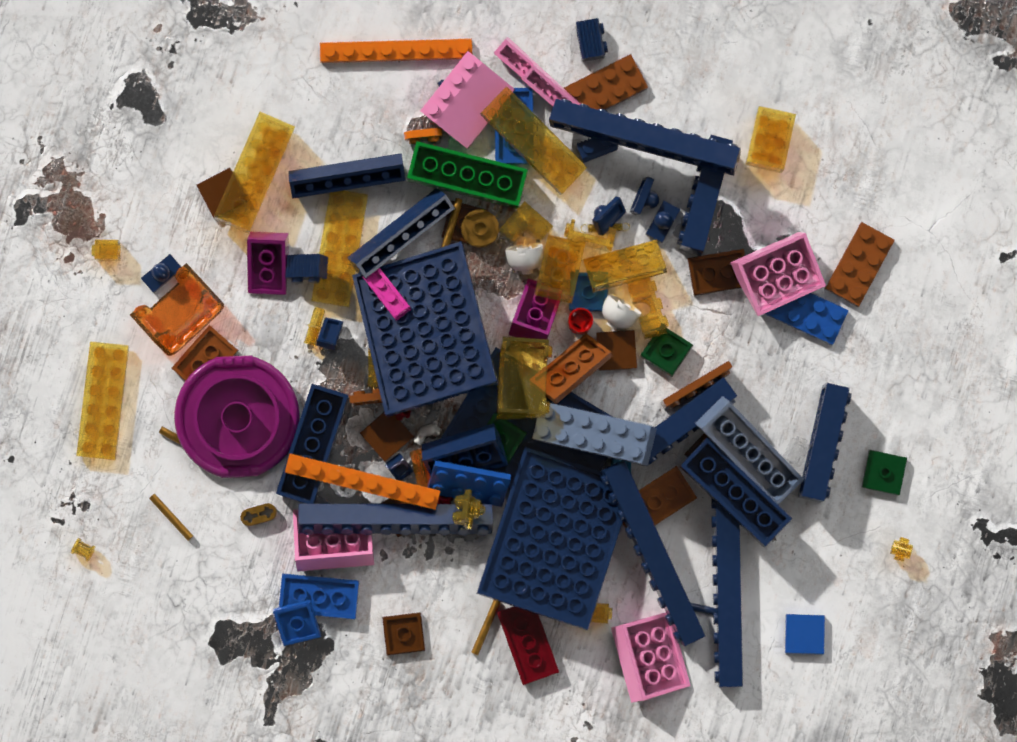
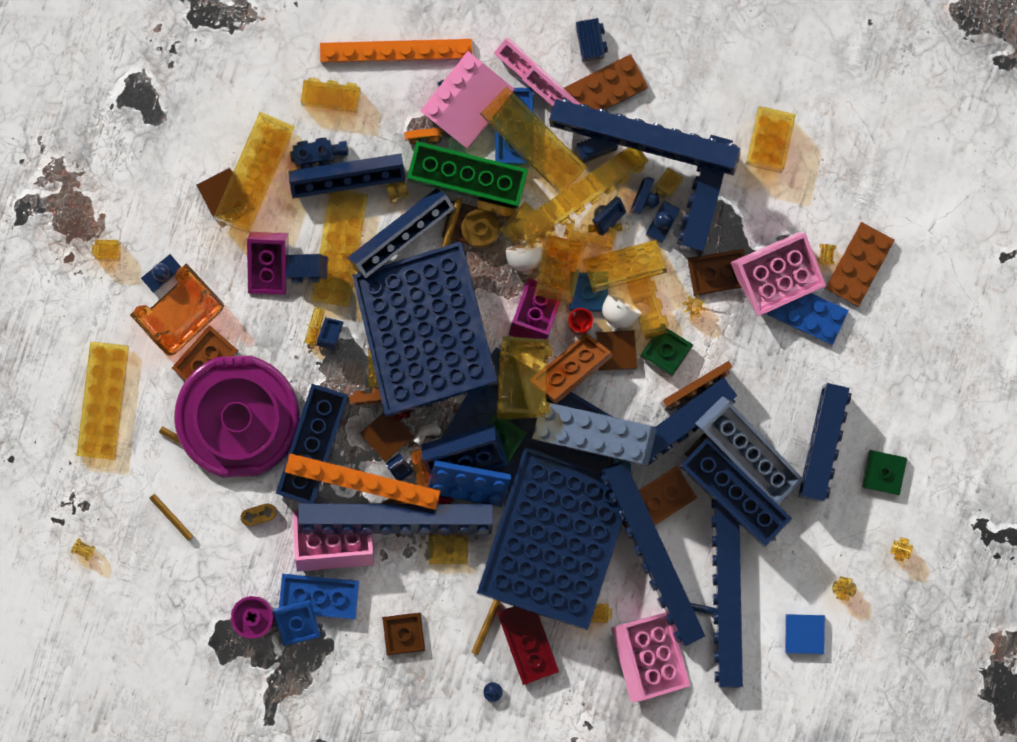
dark pink tile [363,268,412,321] -> none
clear yellow hips [452,489,486,530] -> none
none -> magenta wheel [230,596,275,639]
none -> dark blue brick [290,138,349,169]
none -> clear yellow brick [300,78,361,113]
none -> clear yellow wheel [386,181,410,203]
none -> clear yellow plate [429,534,468,564]
none -> pearl gold tile [477,200,515,217]
none -> dark blue tile [483,682,503,702]
none -> clear yellow brick [511,147,649,248]
none -> clear yellow brick [654,167,684,199]
none -> clear yellow gear [683,295,706,318]
none -> clear yellow bush [818,244,837,266]
none -> clear yellow gear [832,576,857,601]

